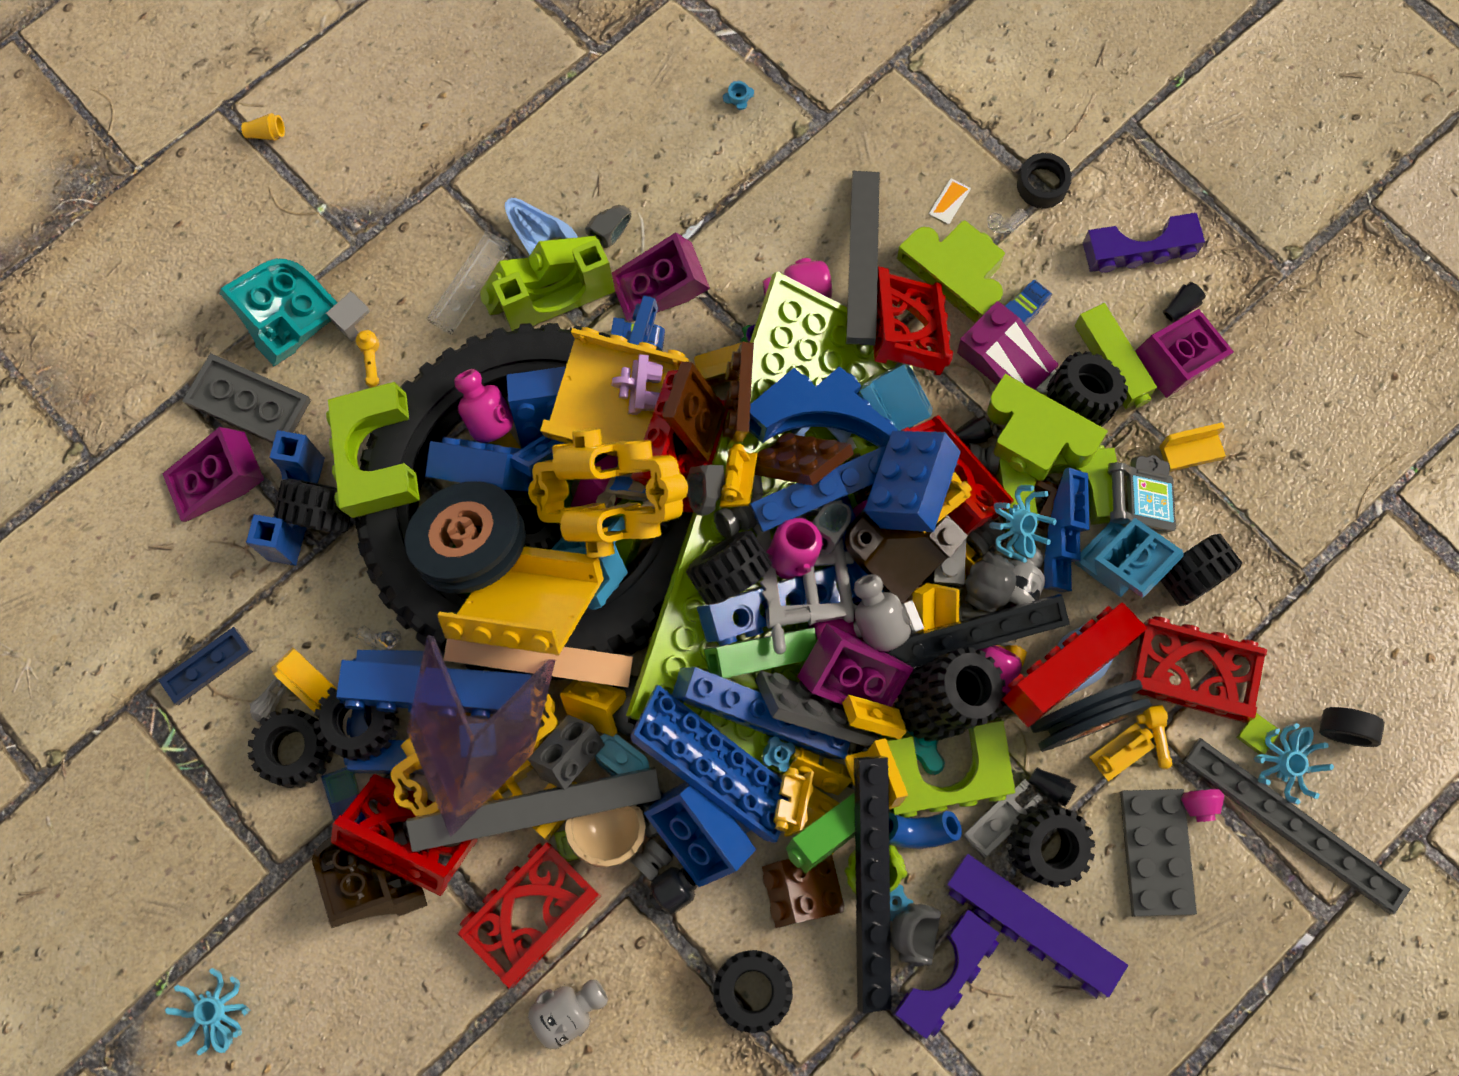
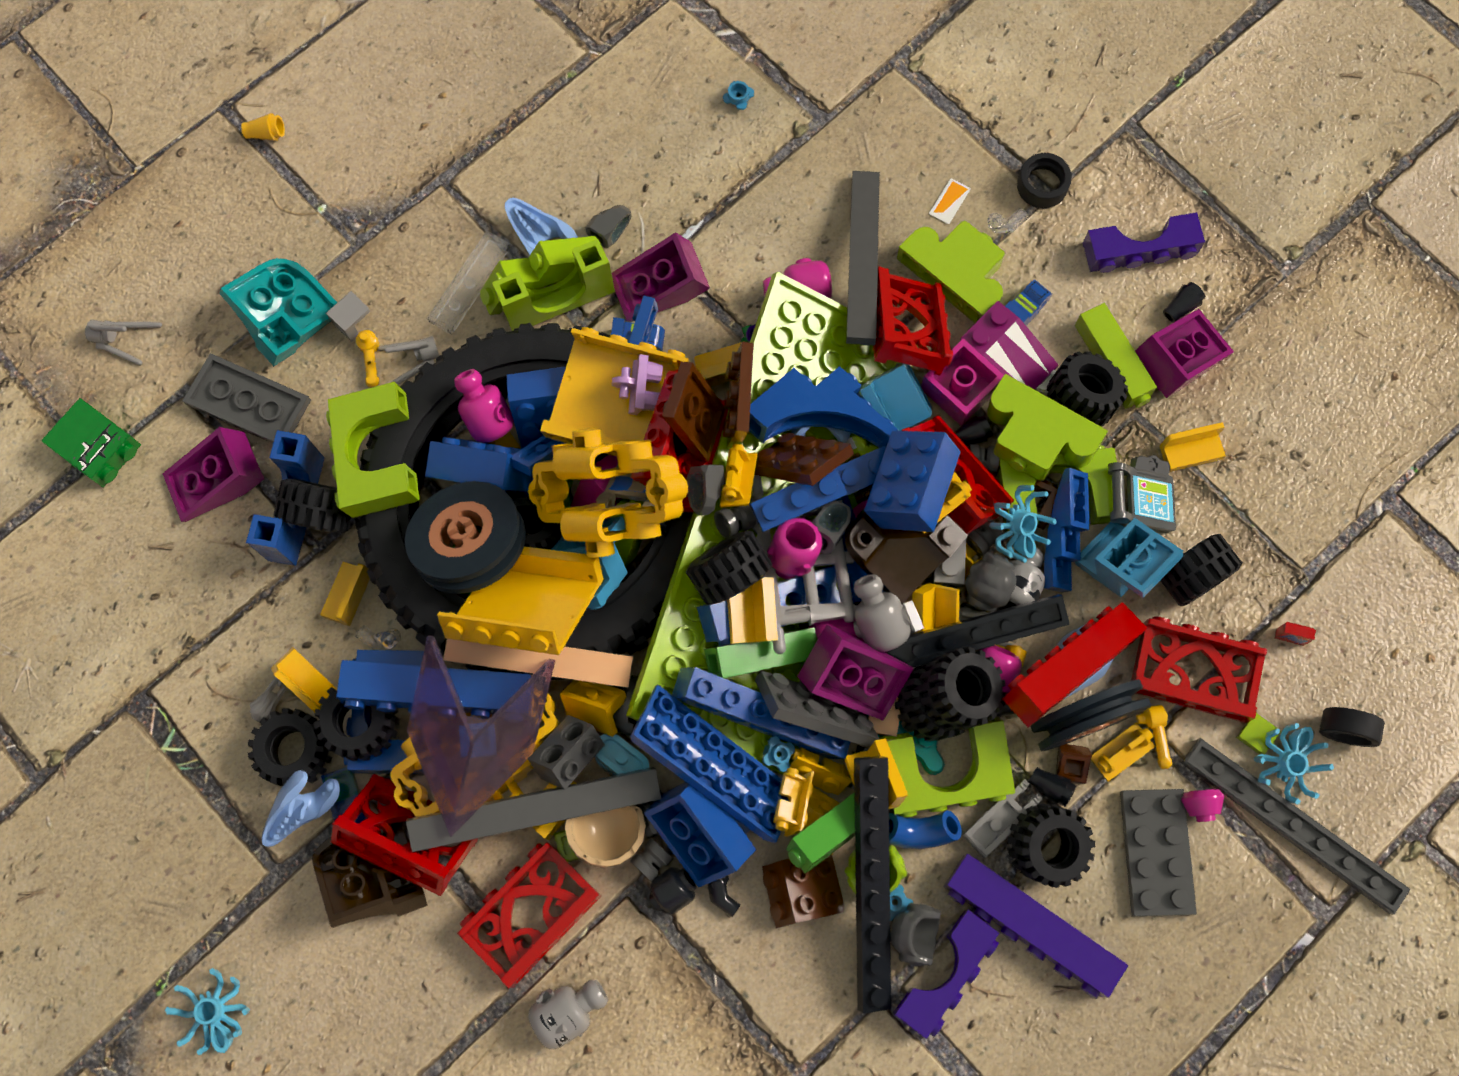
dark blue plate [158,627,253,705] -> none
black tyre [713,950,793,1033] -> none
yellow plate [842,695,907,739] -> none
none -> green brick [41,398,141,488]
none -> light grey plant [85,320,162,365]
none -> light blue animal [262,770,340,847]
none -> yellow panel [320,561,370,627]
none -> light grey plant [378,336,439,385]
none -> black arm [708,875,741,917]
none -> yellow panel [727,577,778,644]
none -> dark pink brick [921,339,1004,426]
none -> reddish brown slope [1056,744,1092,784]
none -> red tile [1274,622,1316,646]

